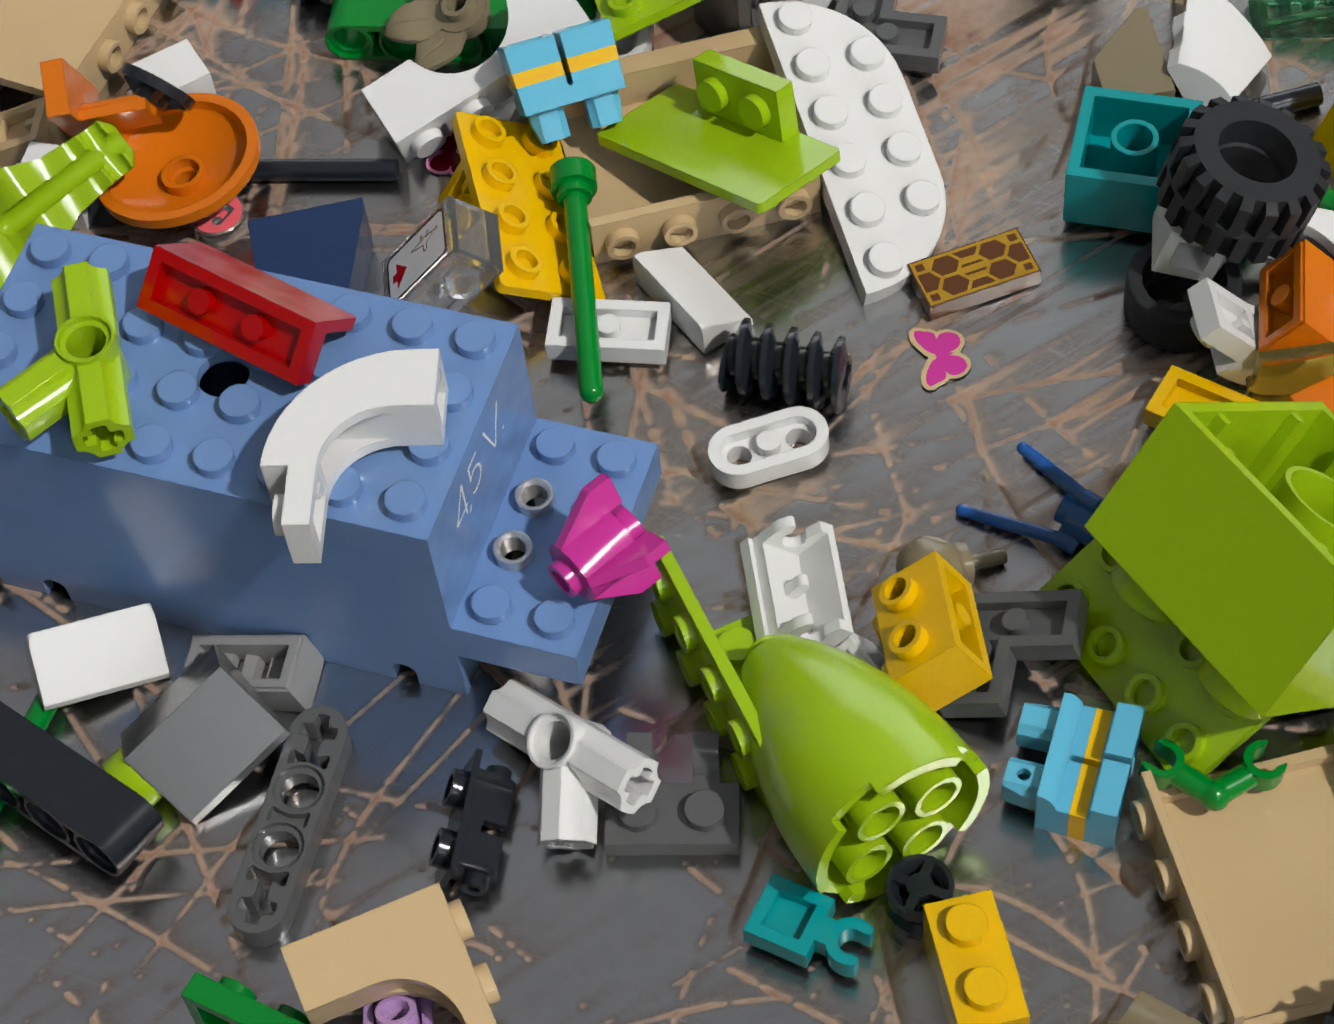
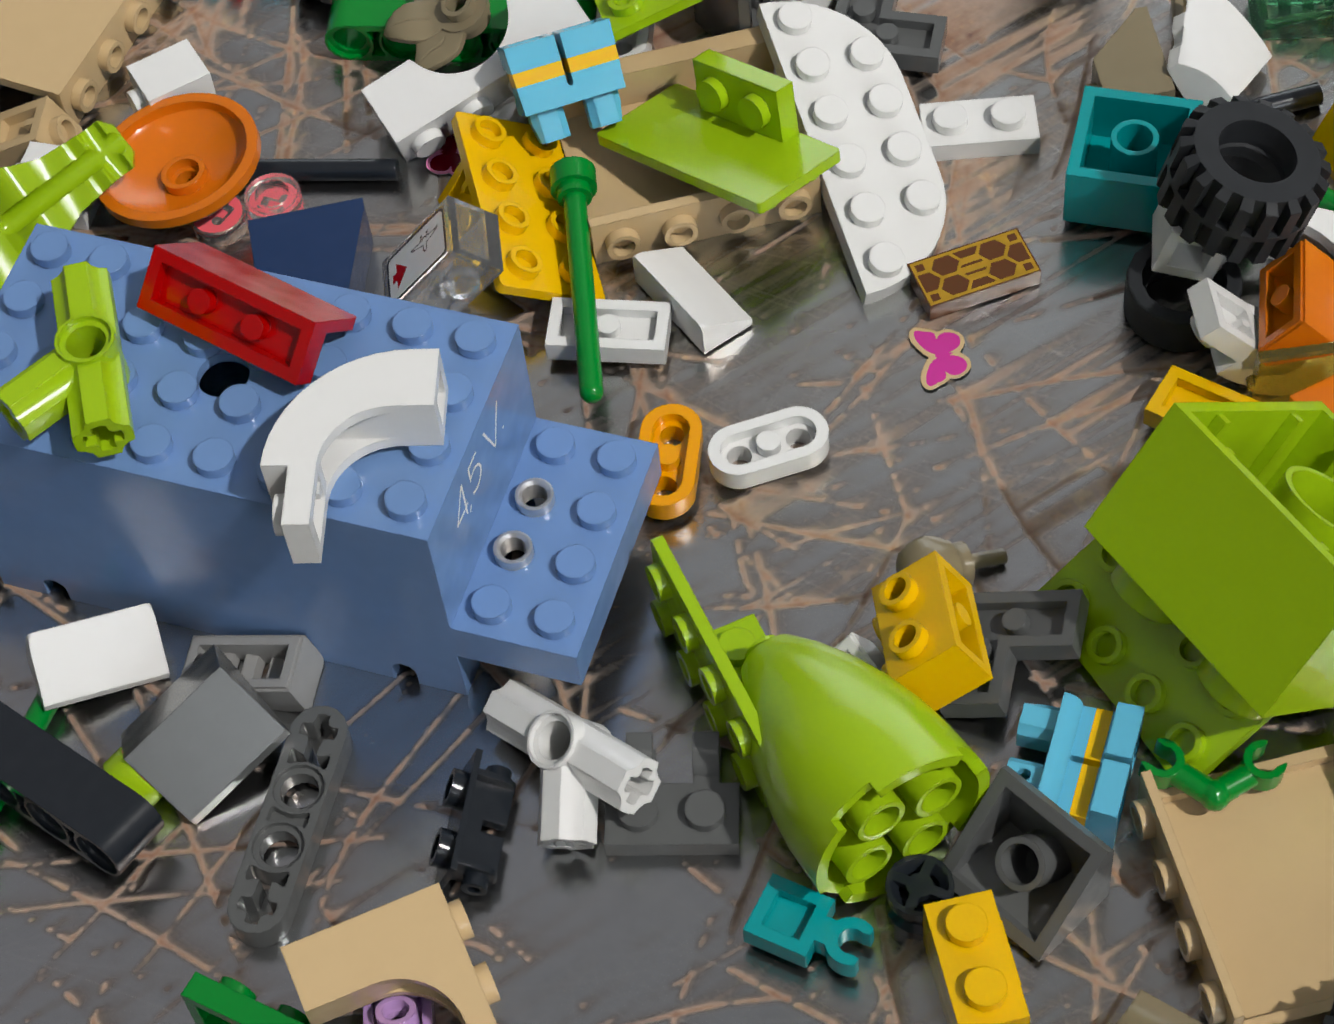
orange piece [40,58,196,138] -> none
dark pink brick [548,473,671,601] -> none
black piece [718,317,852,415] -> none
white hinge [740,516,854,647] -> none
blue plant [956,442,1104,556] -> none
none -> clear tile [244,173,304,220]
none -> light orange plate [639,404,704,520]
none -> white plate [919,95,1040,161]
none -> dark grey slope [943,766,1114,962]

